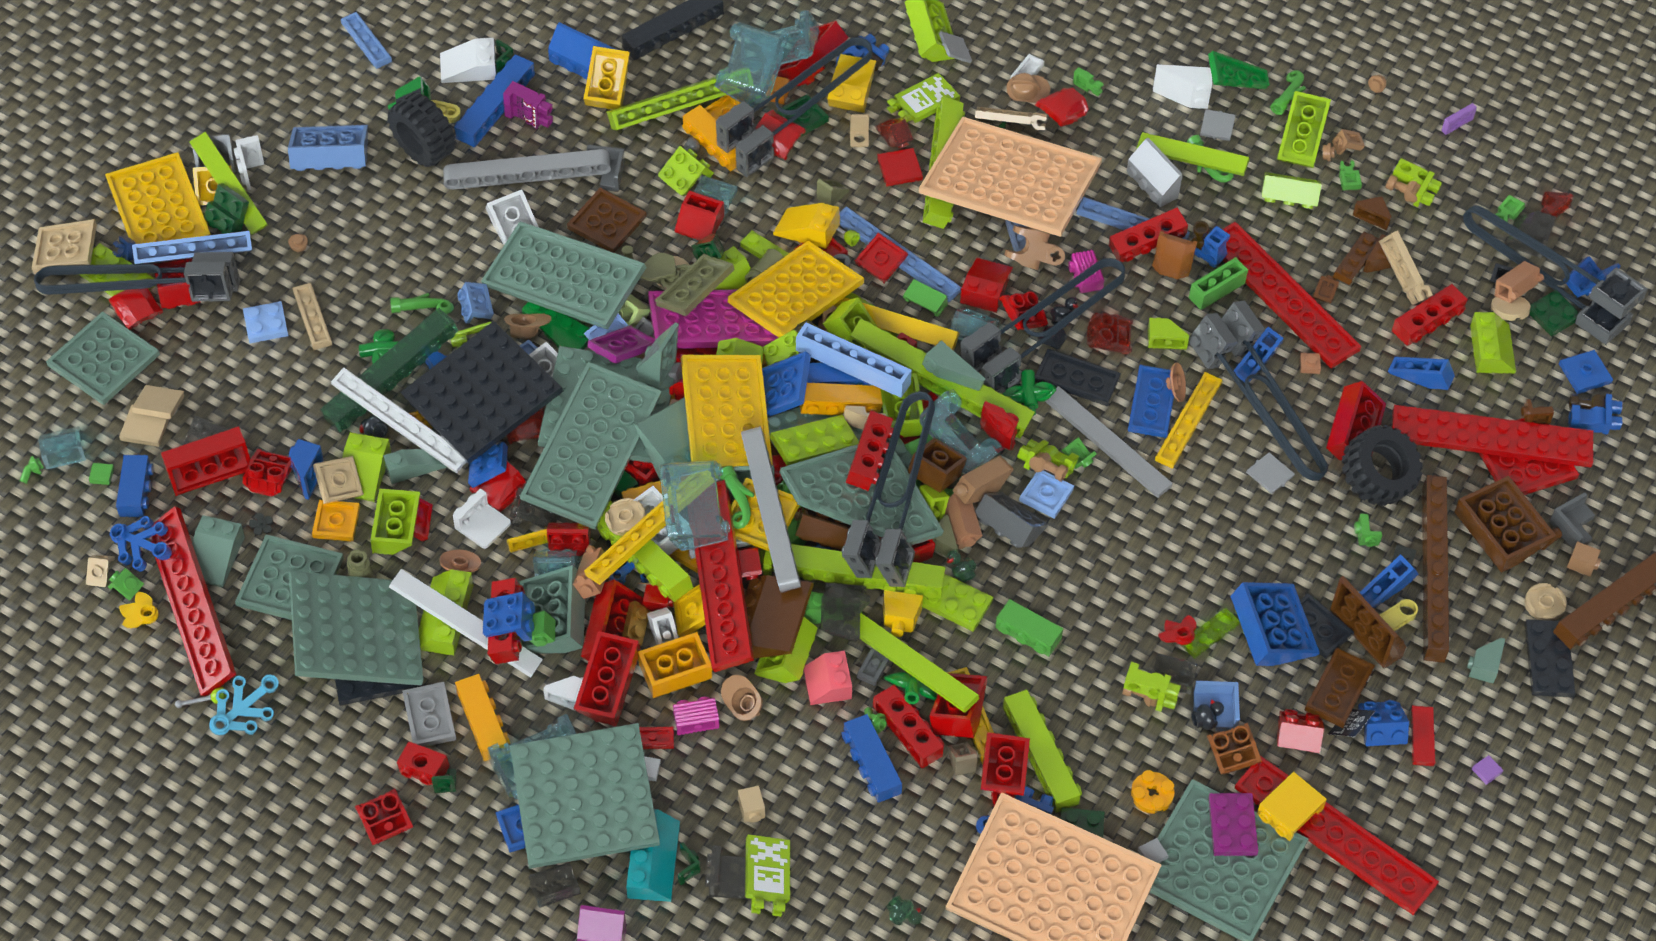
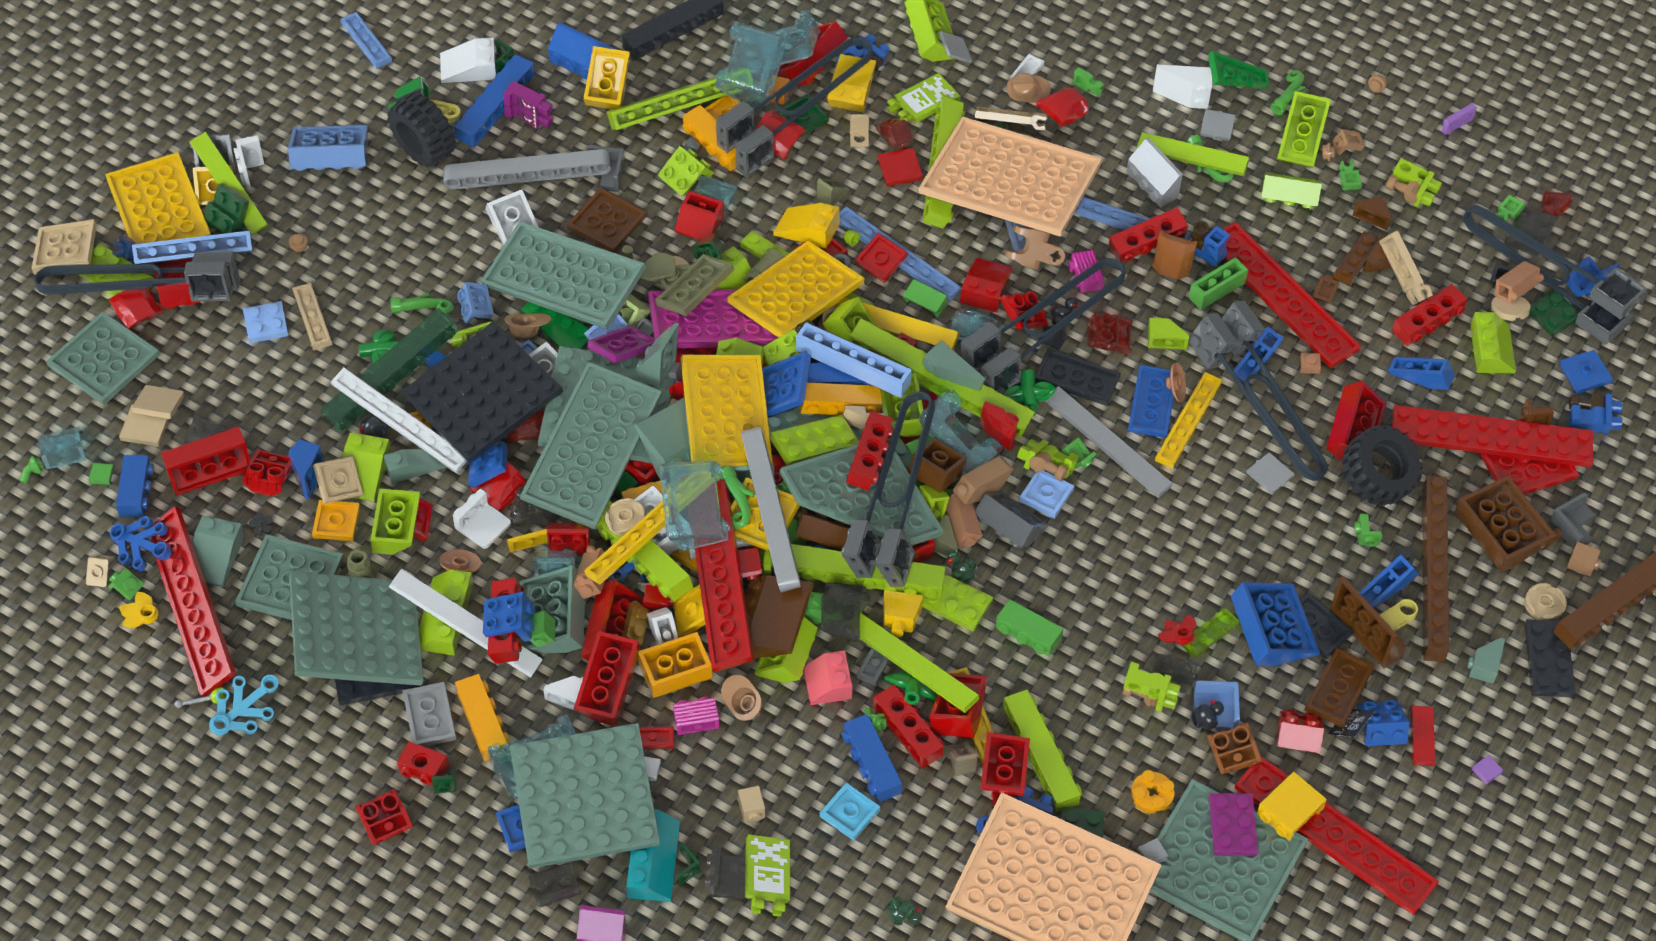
none -> medium azure plate [820,783,880,841]

